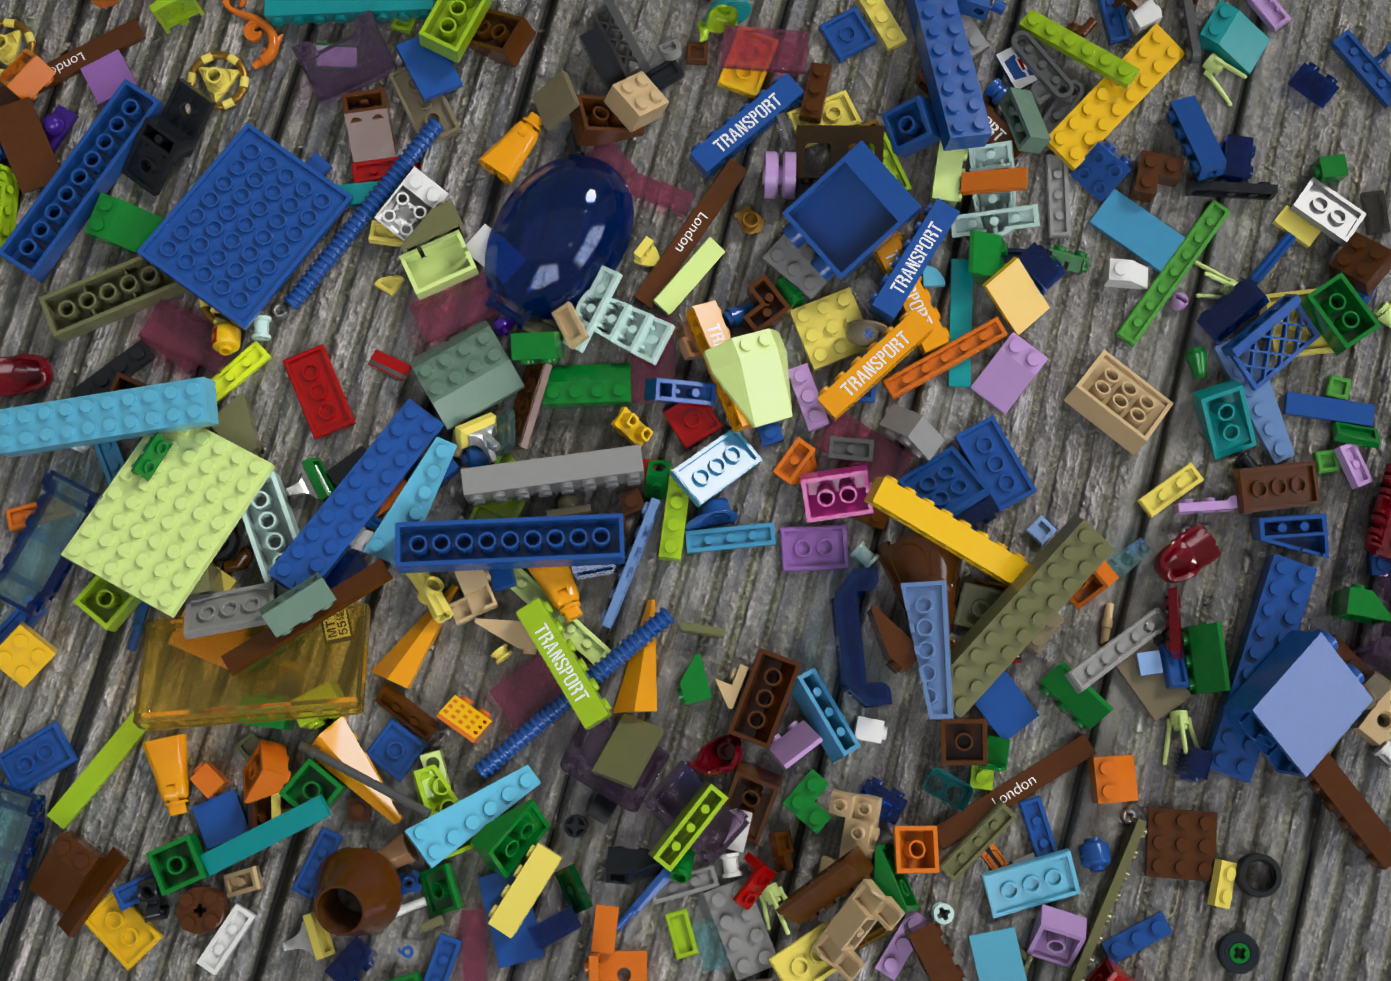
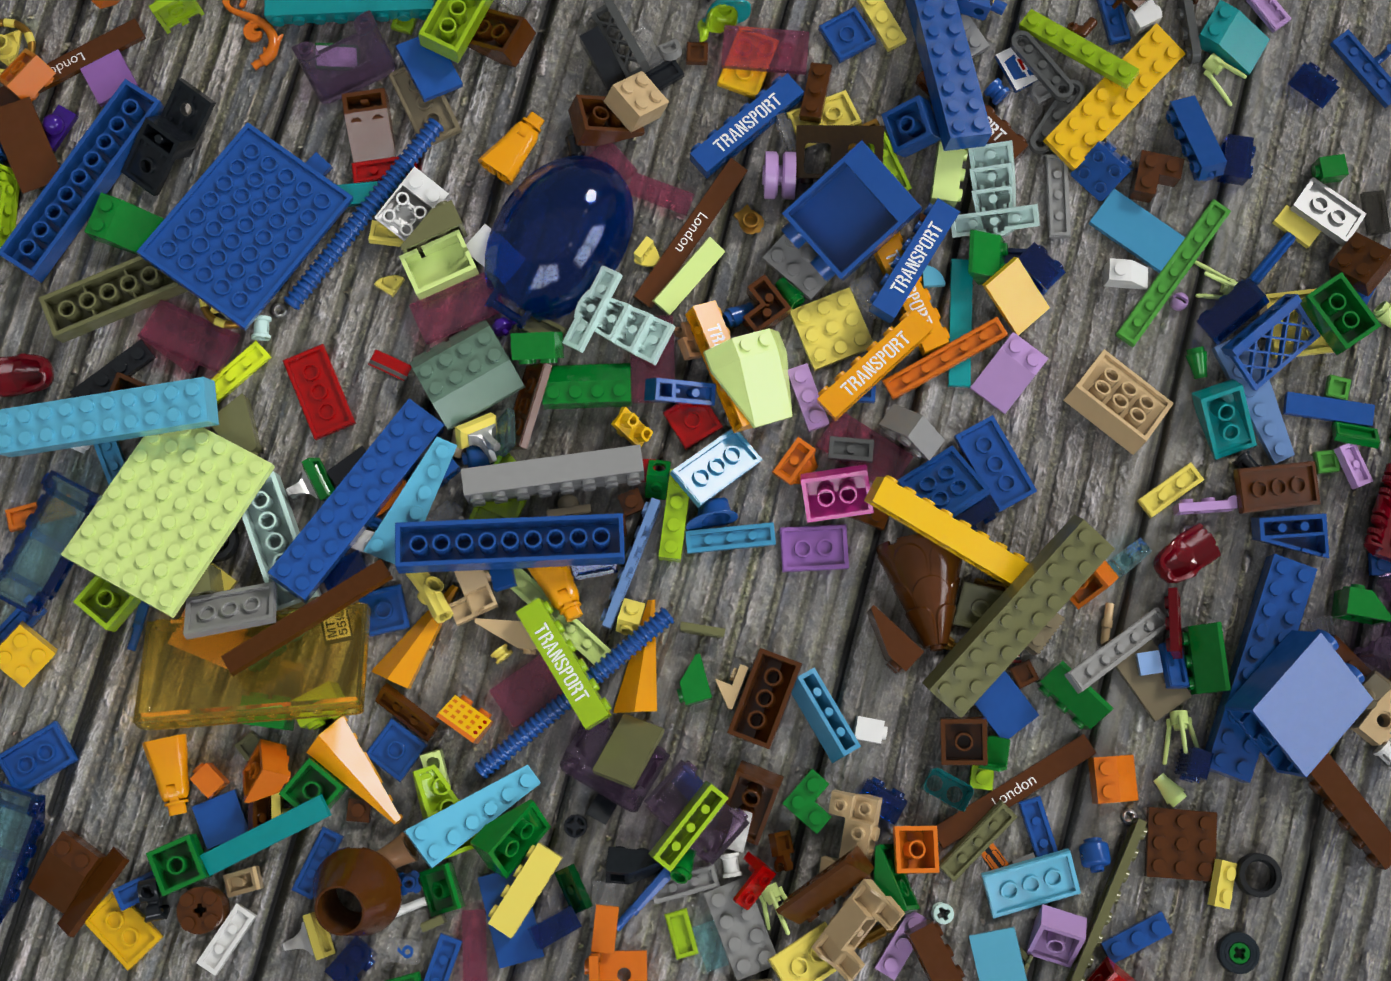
lime tile [47,707,155,830] -> none
green hinge [131,432,173,481] -> none
light yellow piece [187,51,249,110] -> none
yellow head [211,321,241,356] -> none
reddish brown arm [224,546,253,573] -> none
sand green brick [259,571,337,638] -> none
dark grey bar [298,741,432,818] -> none
dark tan tile [533,70,580,131] -> none
tan tile [551,301,590,349] -> none
dark red hair [688,734,744,777] -> none
blue plate [756,422,784,448] -> none
lavender slope [768,719,823,770] -> none
clear blue windscreen [830,567,892,708] -> none
dark tan cap [845,320,888,347] -> none
light aqua bush [850,541,879,570] -> none
medium blue wing [901,580,954,720] -> none
orange tile [961,167,1028,195] -> none
sand green brick [998,87,1051,154] -> none
light blue tile [1025,515,1057,547] -> none
green hinge [1045,244,1092,274] -> none
black plate [1185,178,1278,200] -> none
none -> blue tile [358,584,411,638]
none -> light yellow bracket [615,598,645,636]
none -> reddish brown tile [1008,659,1039,689]
none -> yellowish green cone [1153,773,1187,808]

